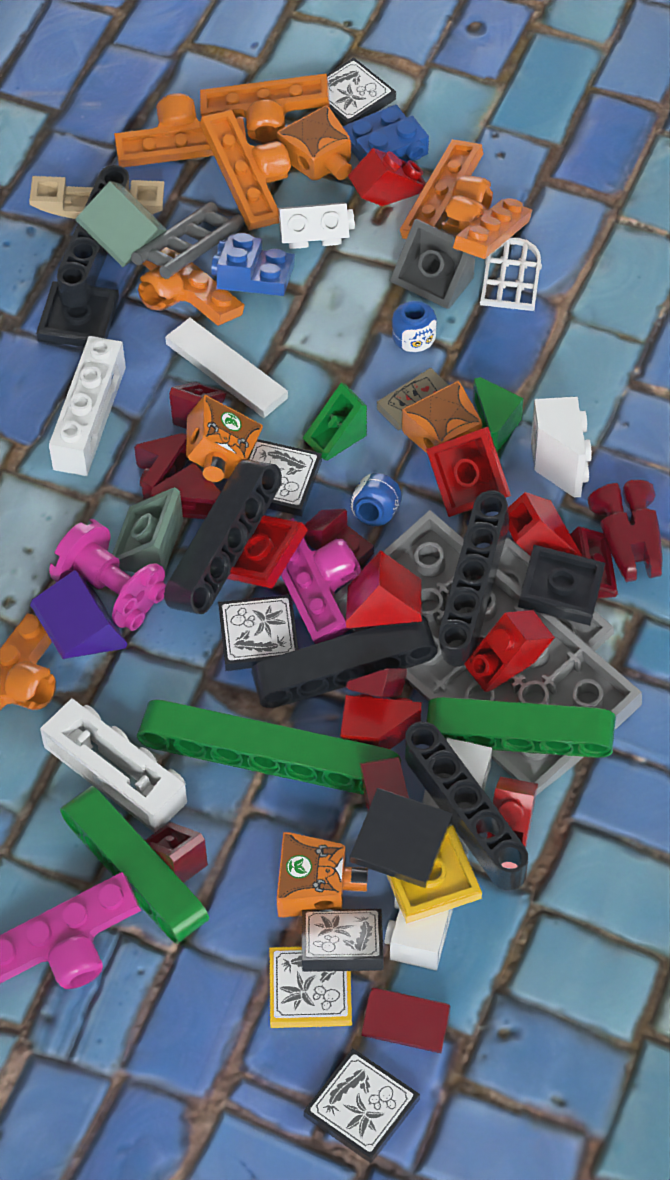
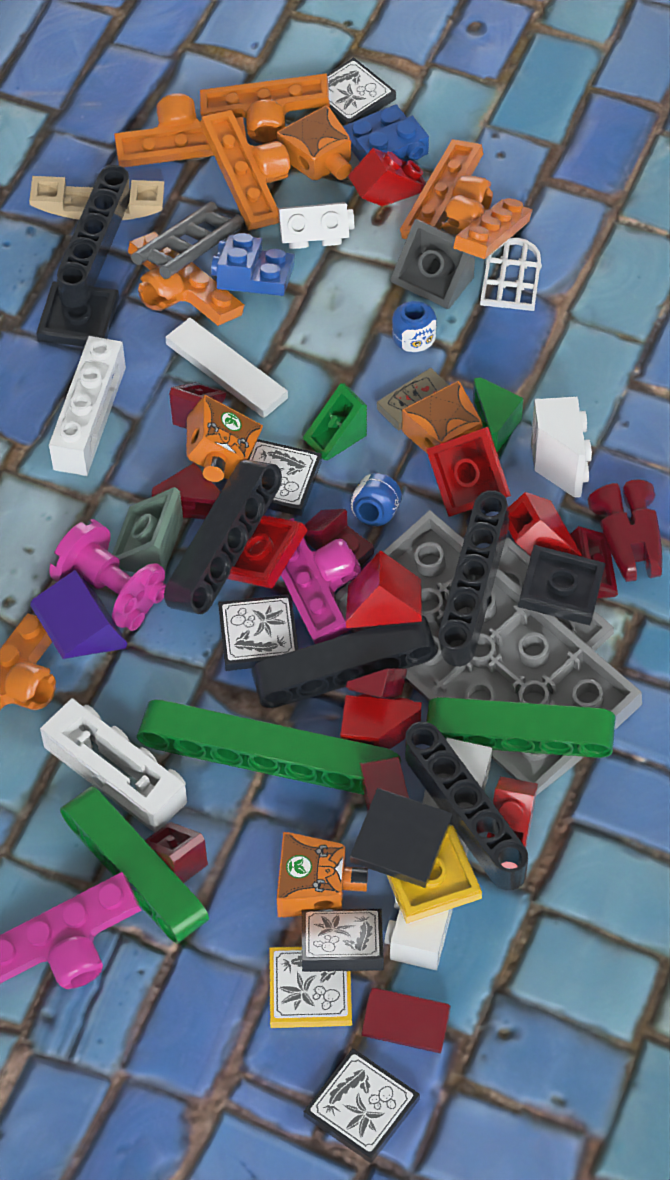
sand green slope [76,181,167,267] -> none
dark red slope [134,433,189,501] -> none
red slope [464,610,555,692] -> none

